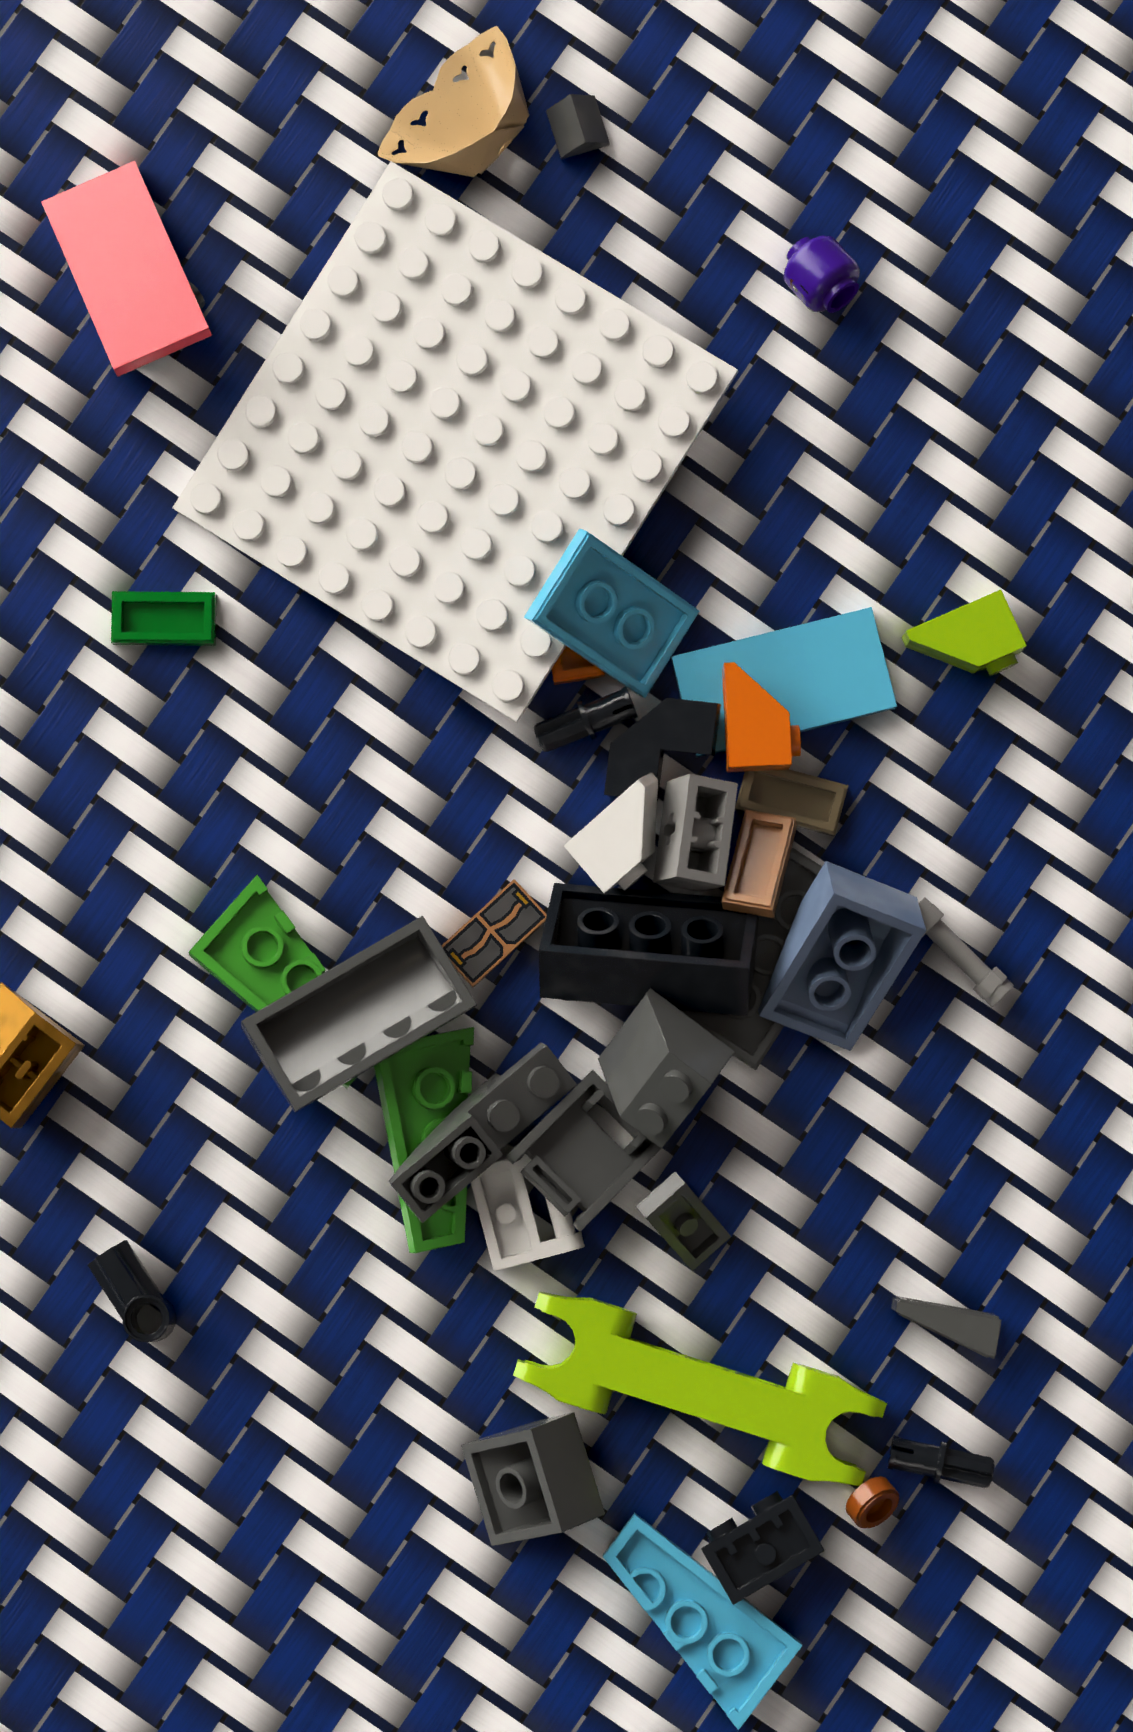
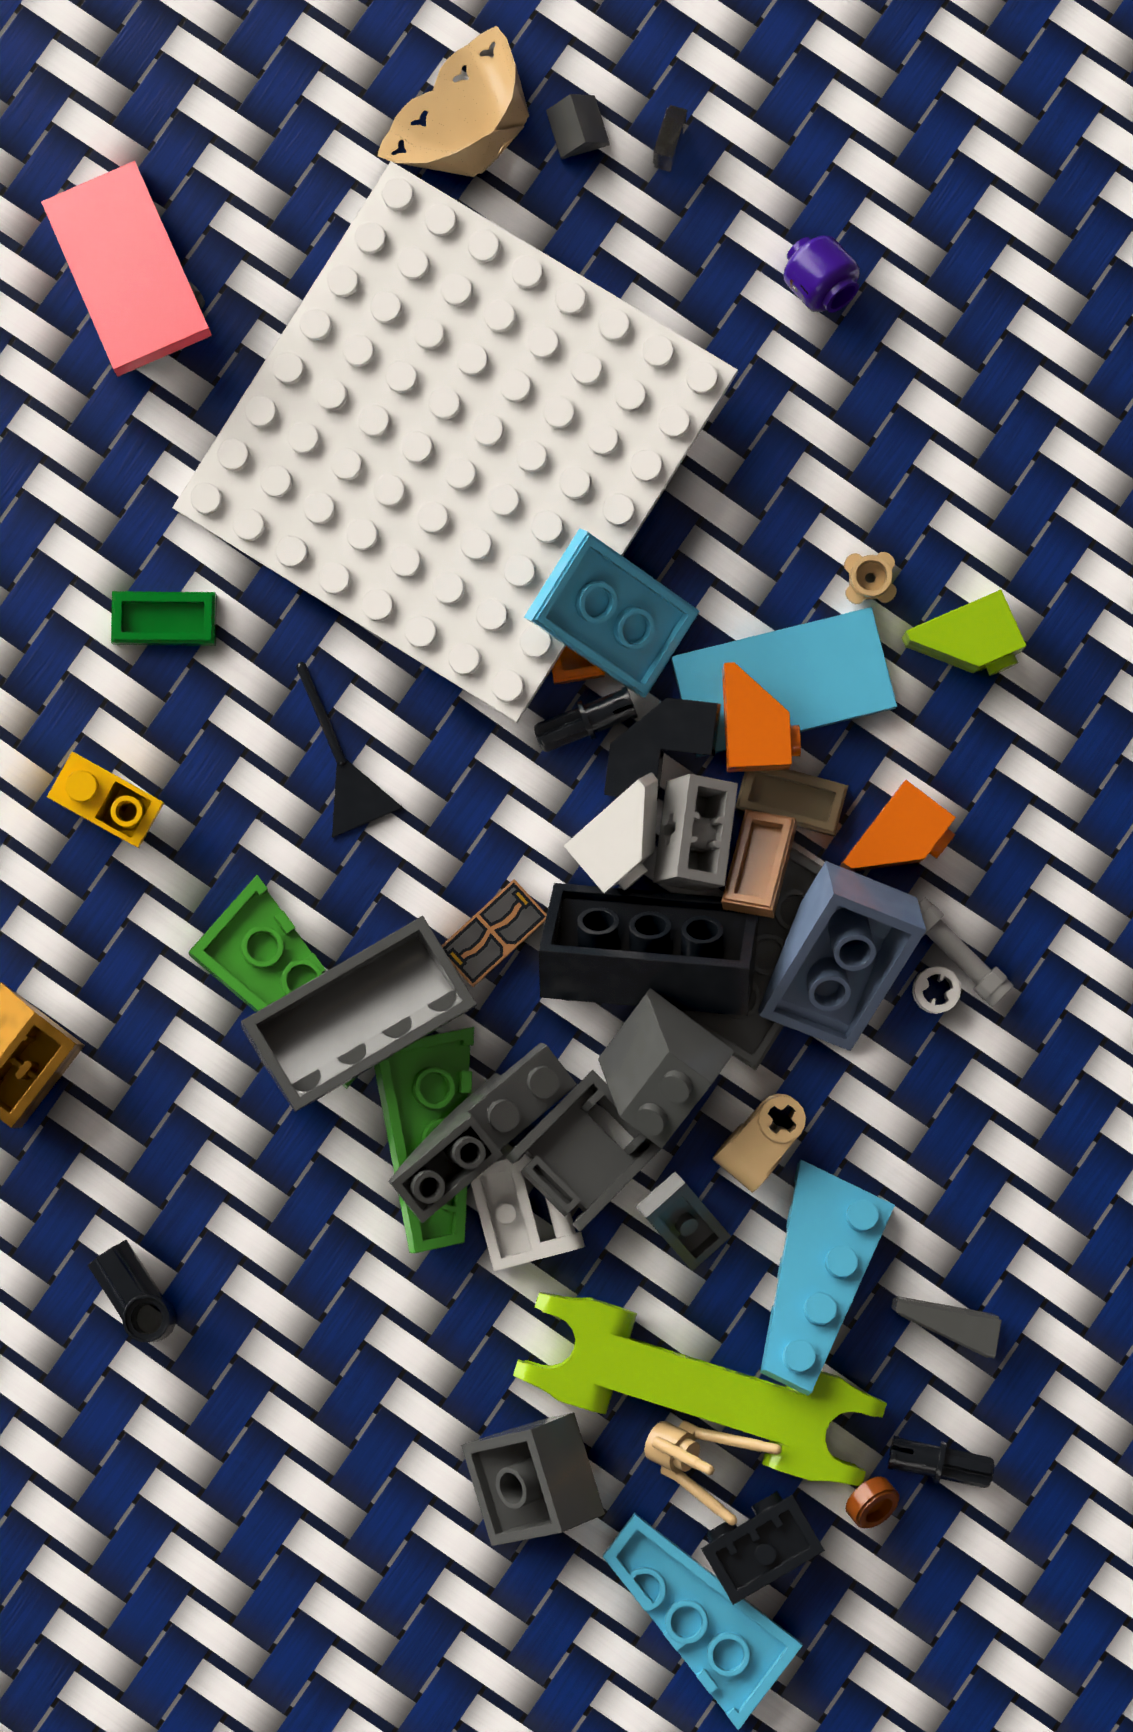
none -> yellow slope [47,751,164,848]
none -> black piece [296,662,403,838]
none -> tan plant [644,1420,782,1525]
none -> clear smoke tile [653,105,687,172]
none -> tan piece [712,1093,806,1193]
none -> medium azure wing [760,1160,895,1396]
none -> orange slope [840,780,956,872]
none -> tan plate [844,552,897,604]
none -> white bush [912,966,961,1014]

